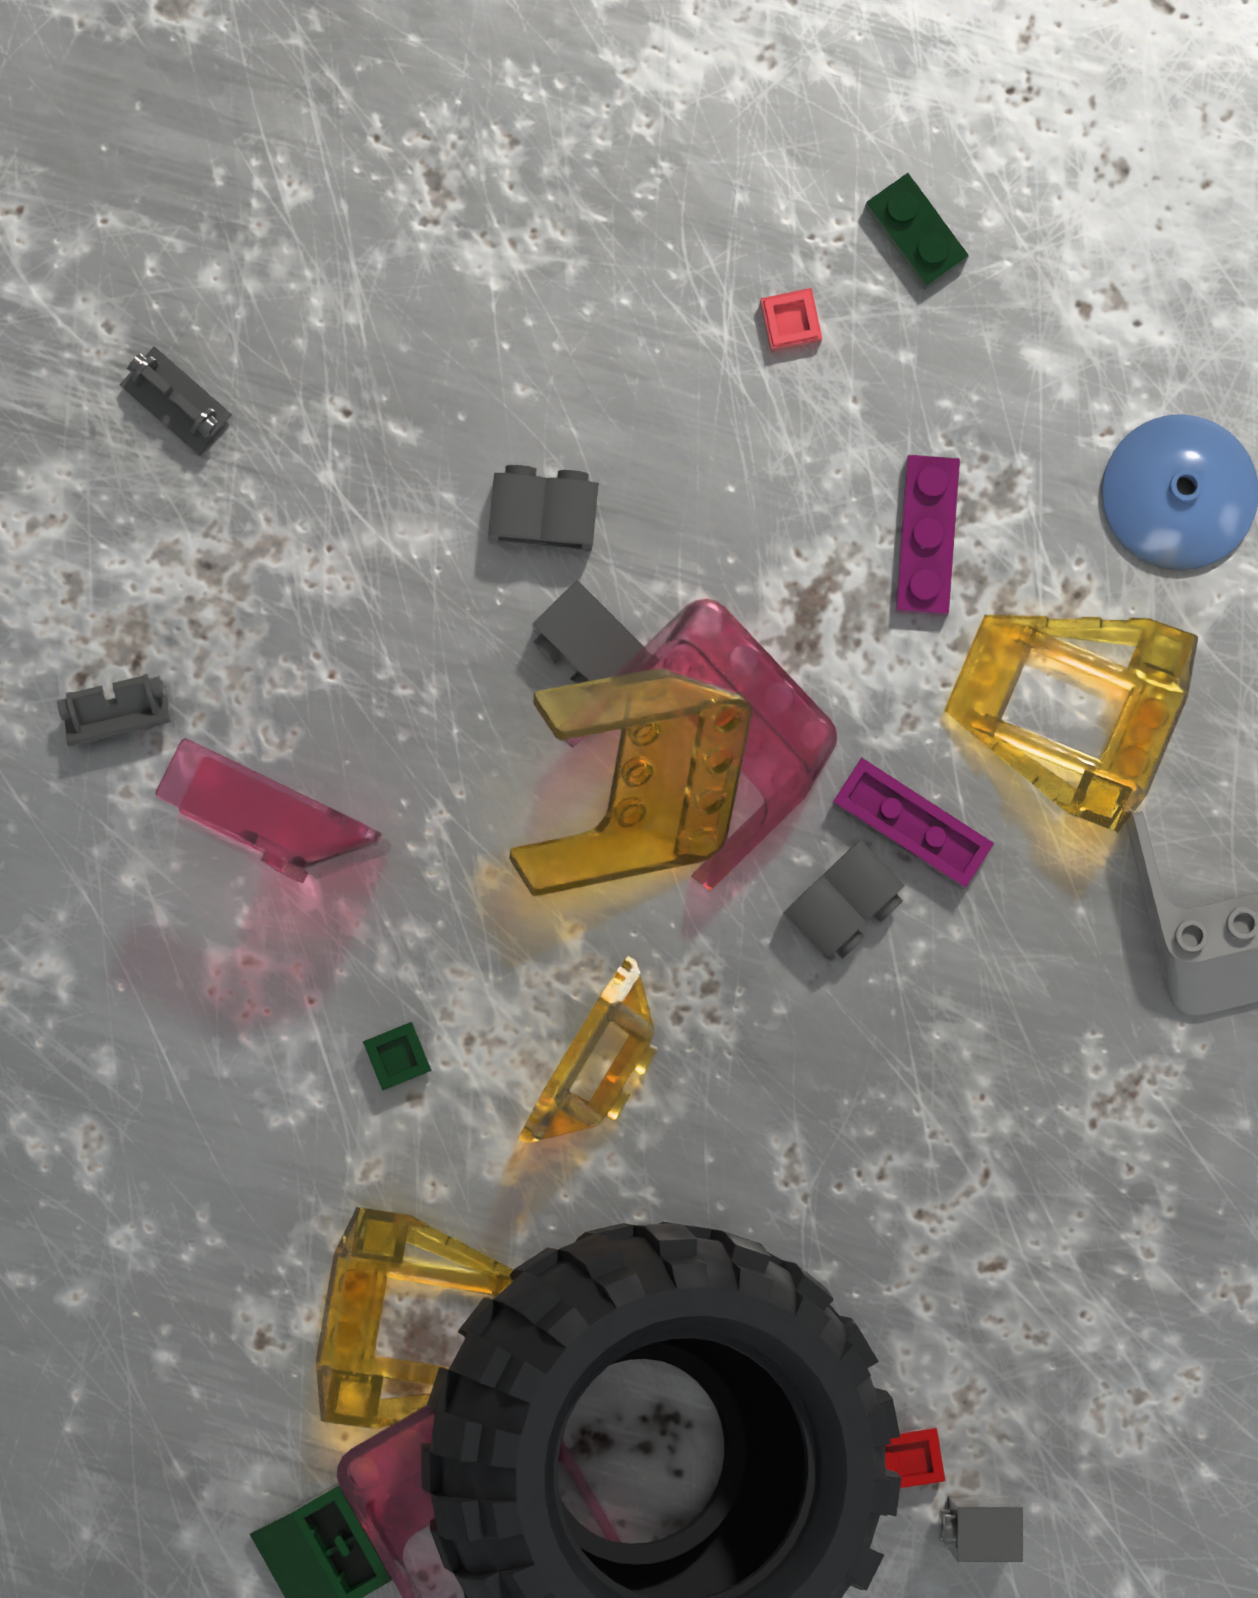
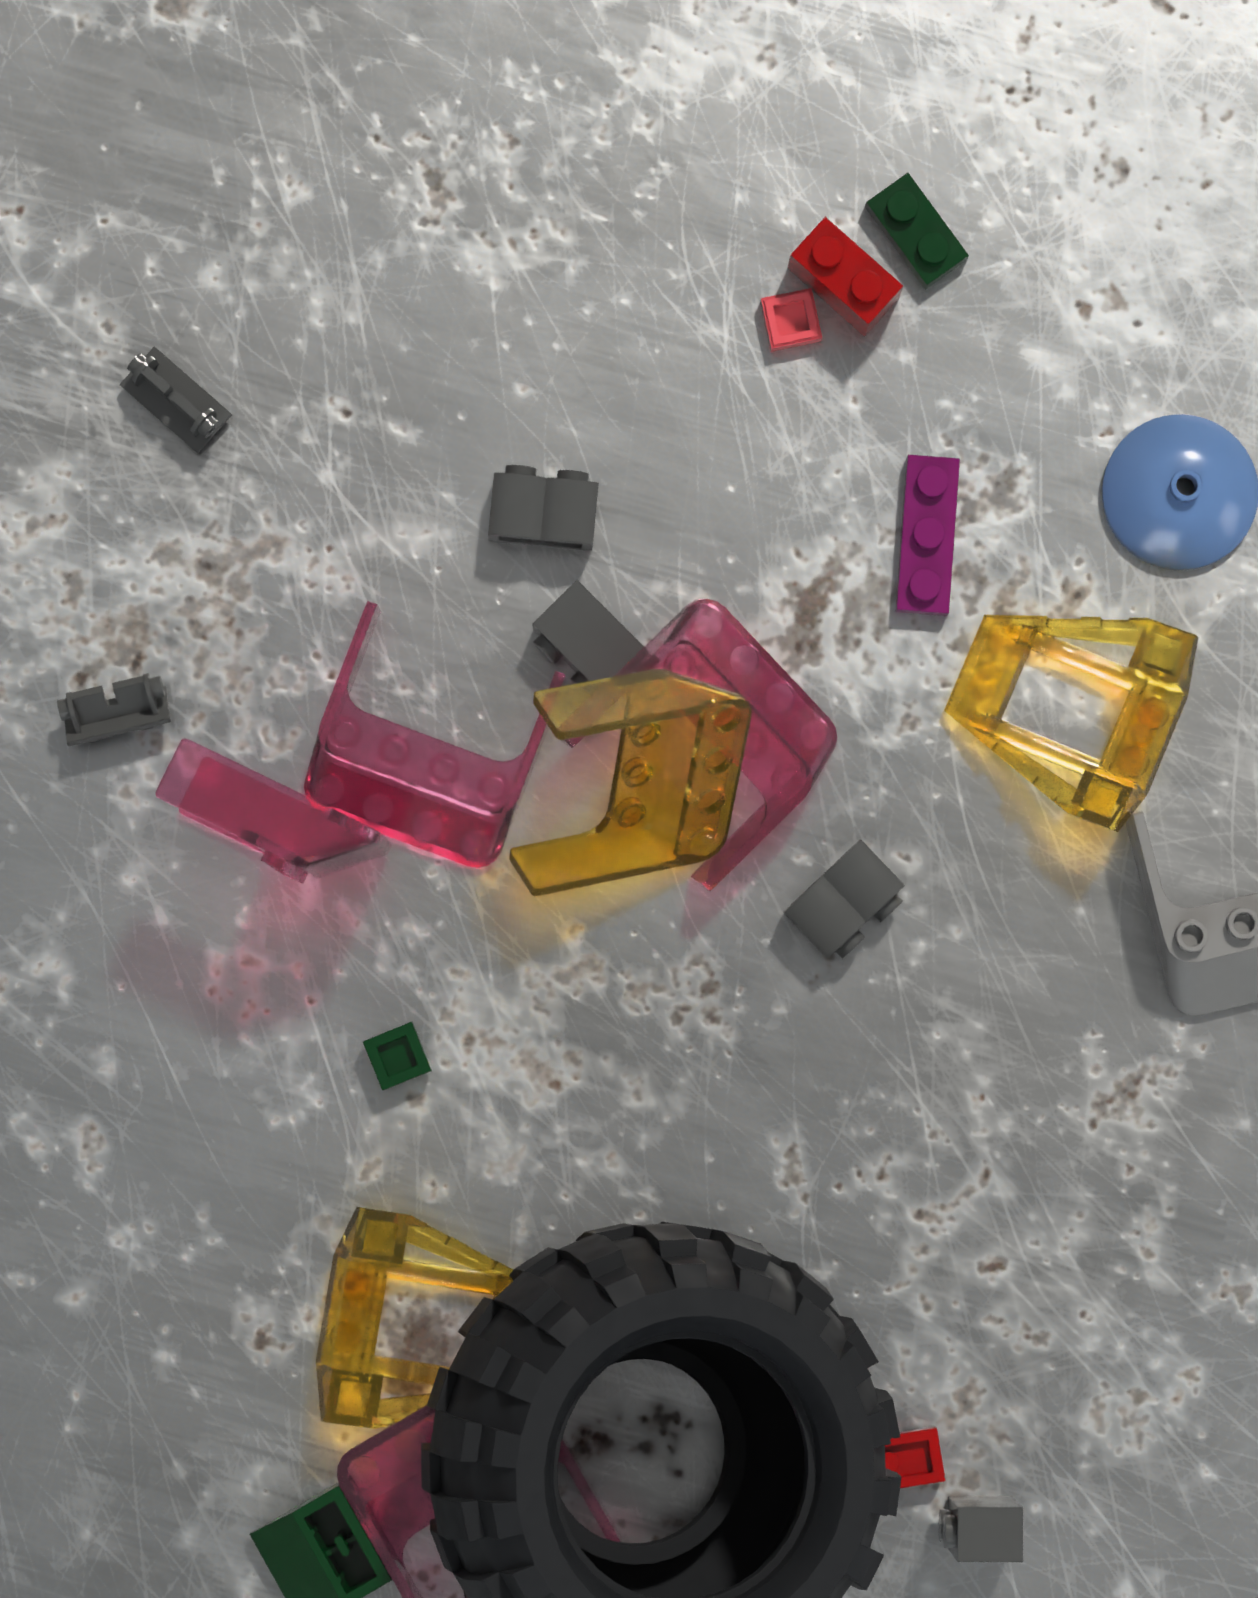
clear yellow windscreen [518,955,658,1143] -> none
magenta plate [832,757,994,888] -> none
none -> clear pink windscreen [304,601,566,868]
none -> red brick [788,217,903,337]

